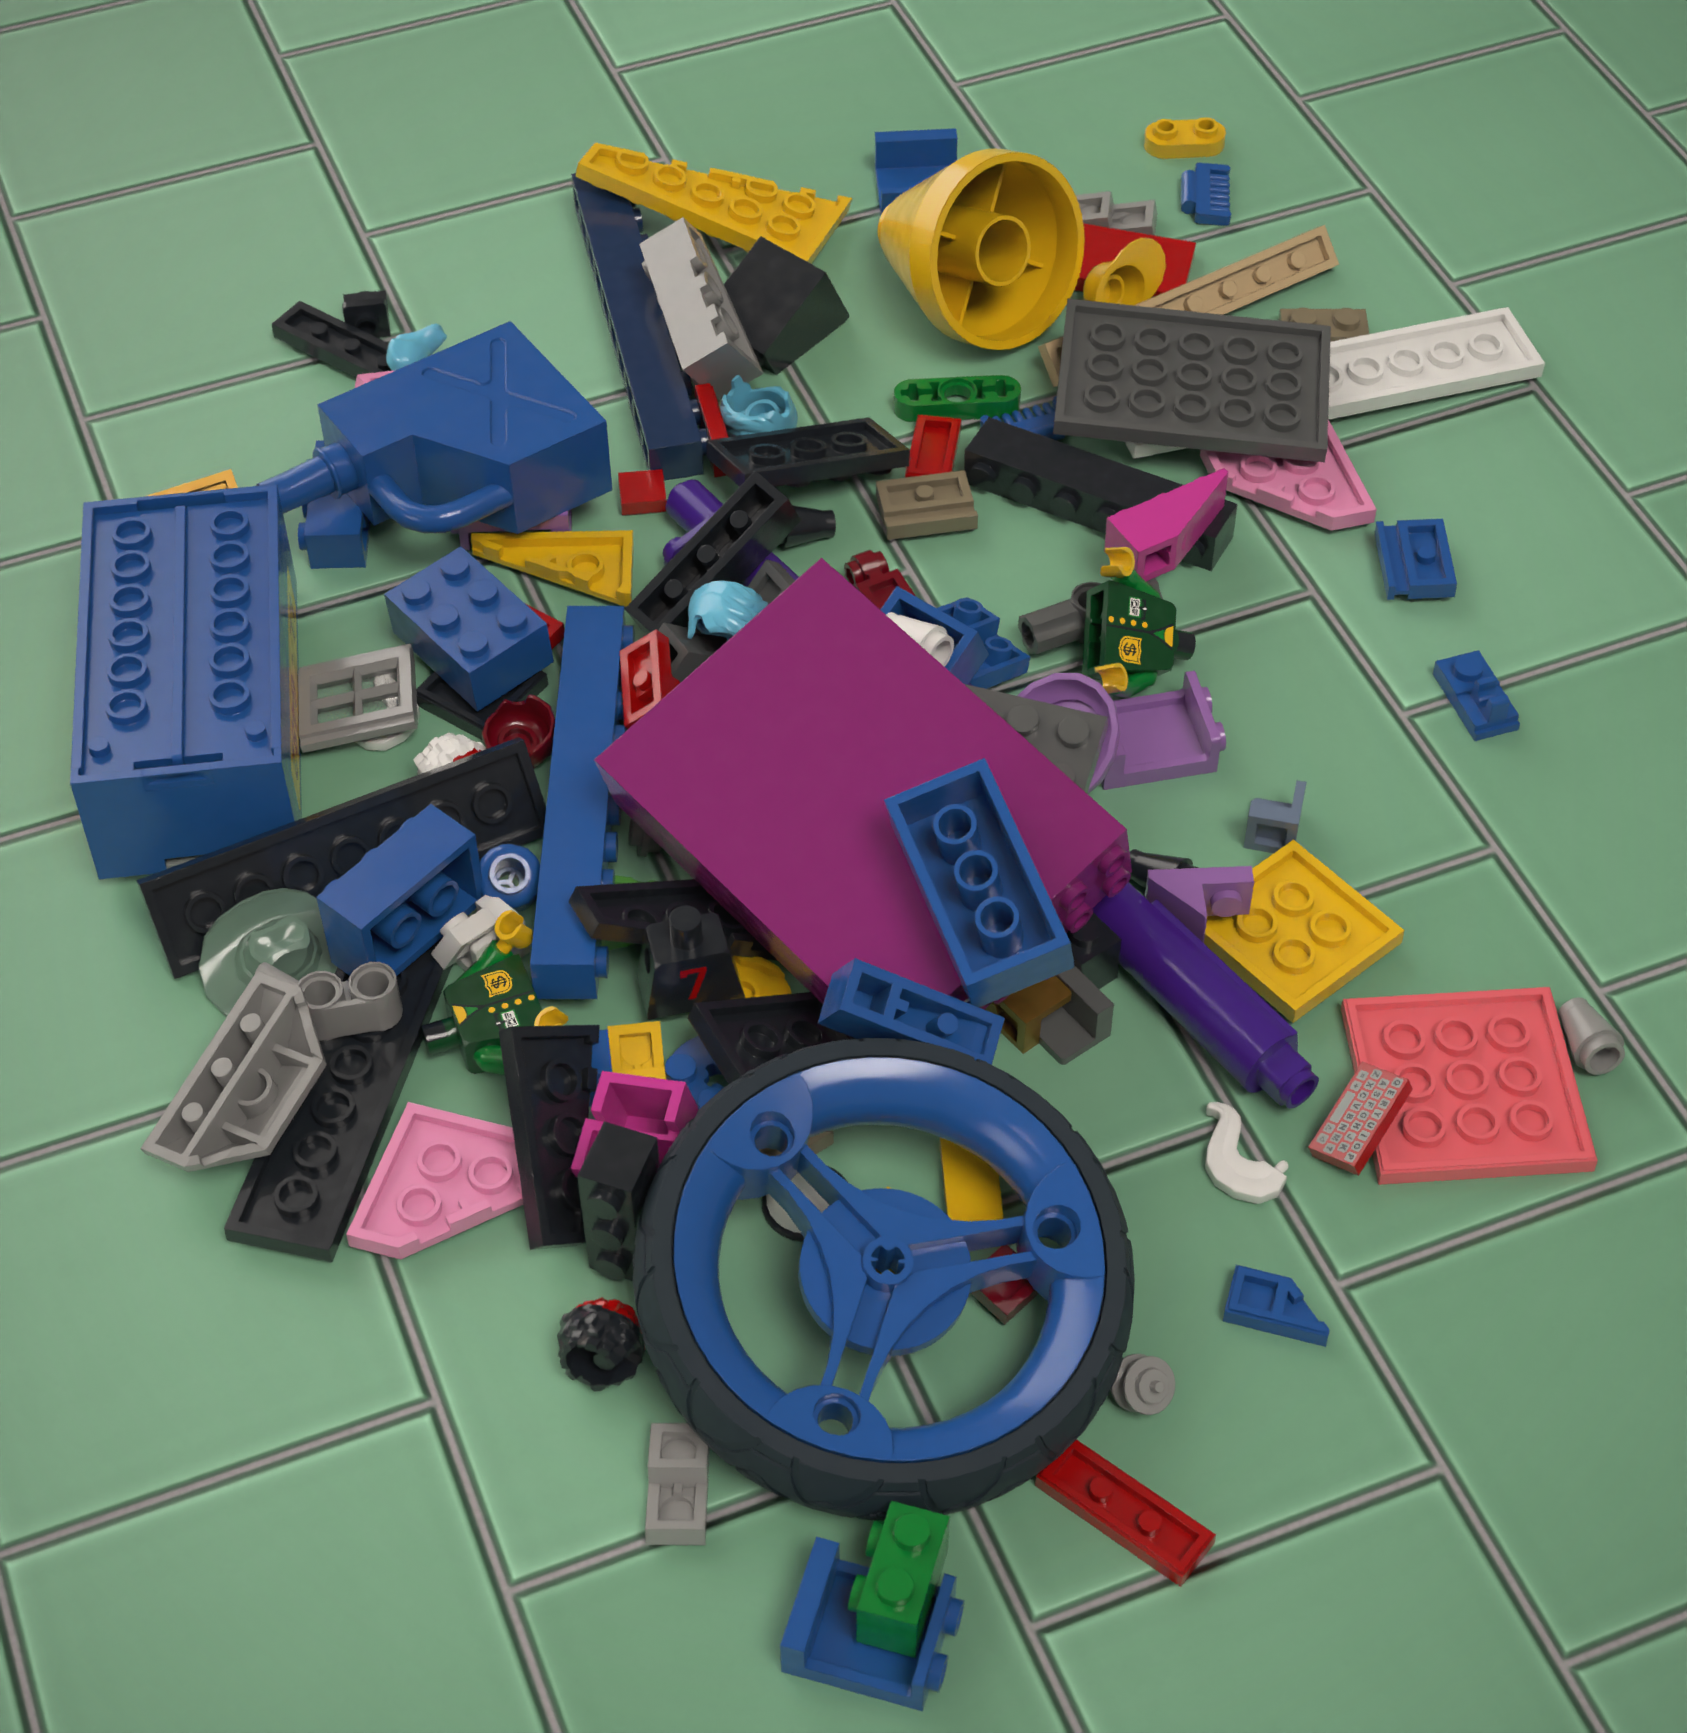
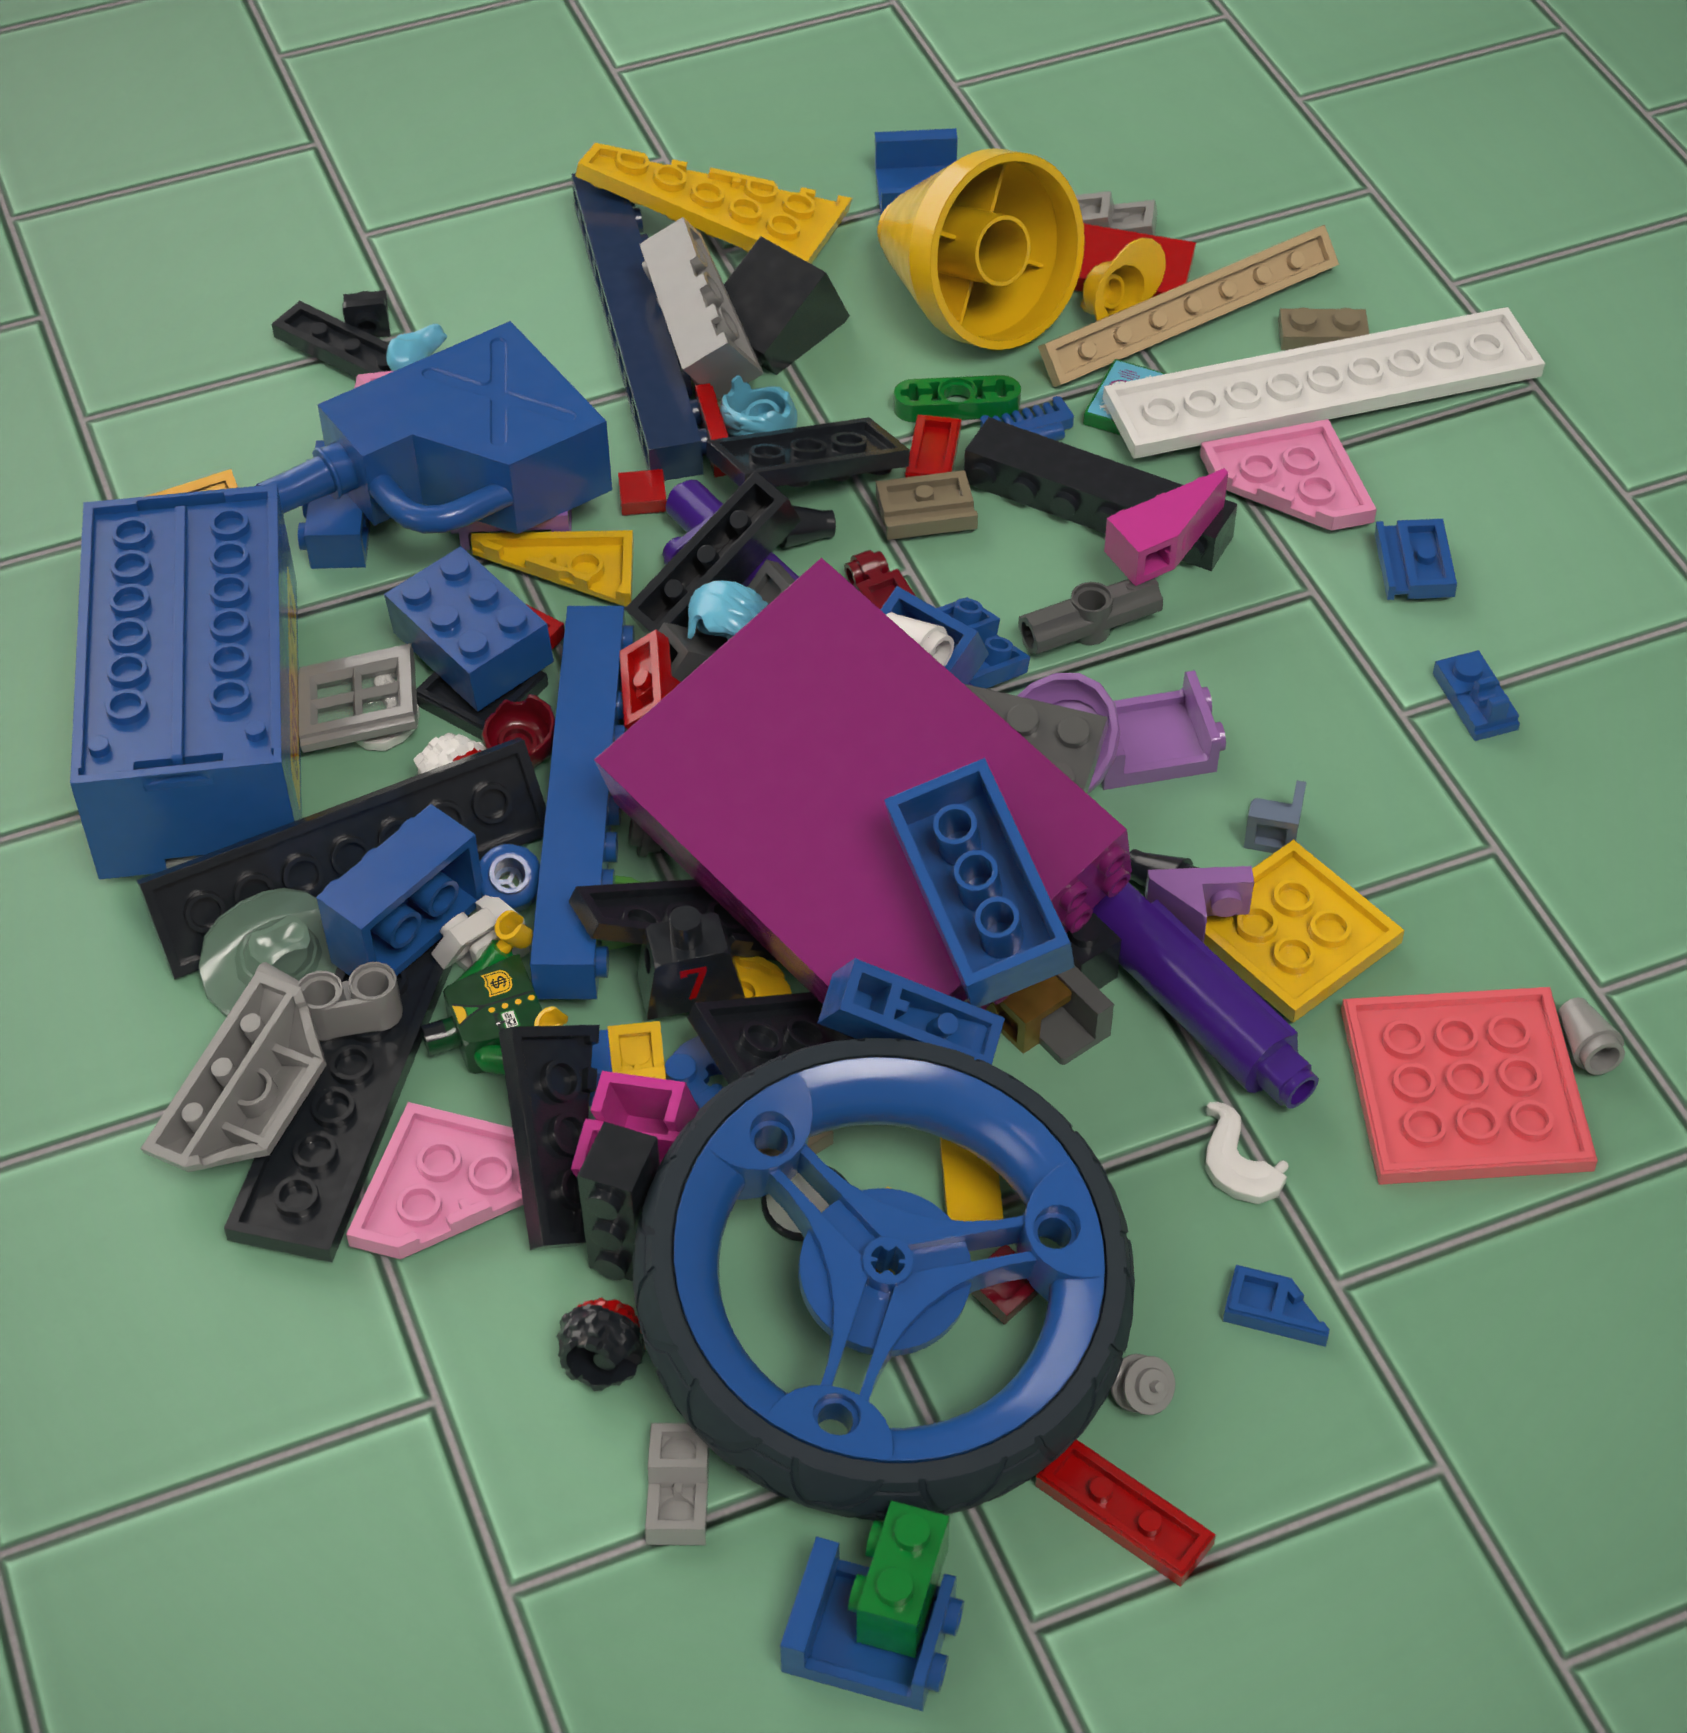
dark grey plate [1053,299,1331,463] -> none
torso [1082,547,1196,699] -> none
yellow plate [1144,117,1226,159] -> none
blue piece [1181,163,1231,226] -> none
tile [1308,1061,1413,1176] -> none

